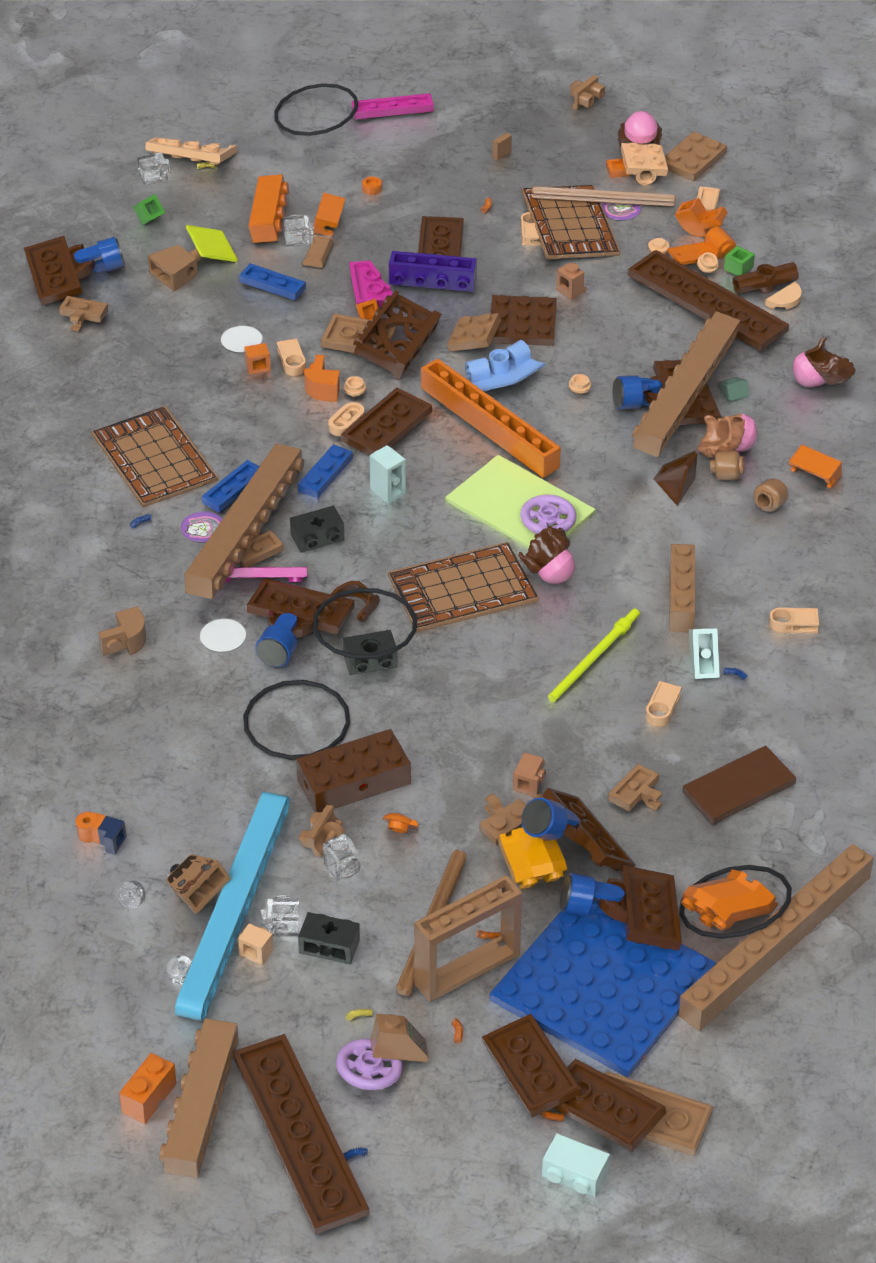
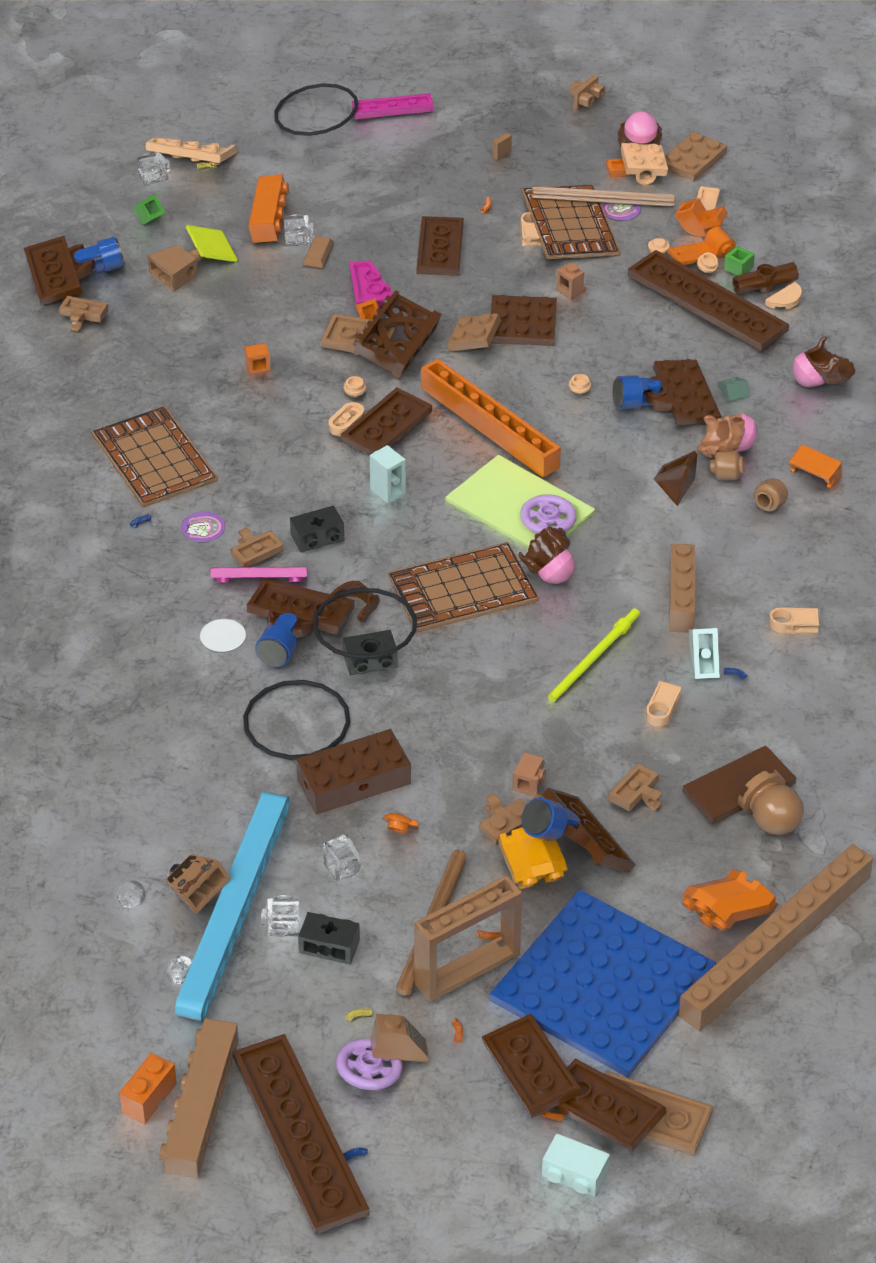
leg [75,812,127,855] -> none
medium nougat brick [98,606,146,656] -> none
medium nougat brick [184,444,304,599] -> none
blue plate [201,460,260,513] -> none
white sticker [221,326,262,353] -> none
light nougat plate [238,923,273,965] -> none
blue plate [239,263,306,301] -> none
light nougat piece [277,338,306,376] -> none
blue plate [297,444,353,499] -> none
medium nougat hips [299,805,346,857] -> none
orange brick [304,354,340,402] -> none
orange hinge [312,192,346,236] -> none
orange tile [362,176,382,195] -> none
dark purple brick [389,251,477,292] -> none
light blue panel [465,340,546,391] -> none
reddish brown plate [560,865,682,951] -> none
medium nougat brick [632,311,740,457] -> none
black piece [679,865,792,939] -> none
none -> medium nougat tile [738,770,804,836]

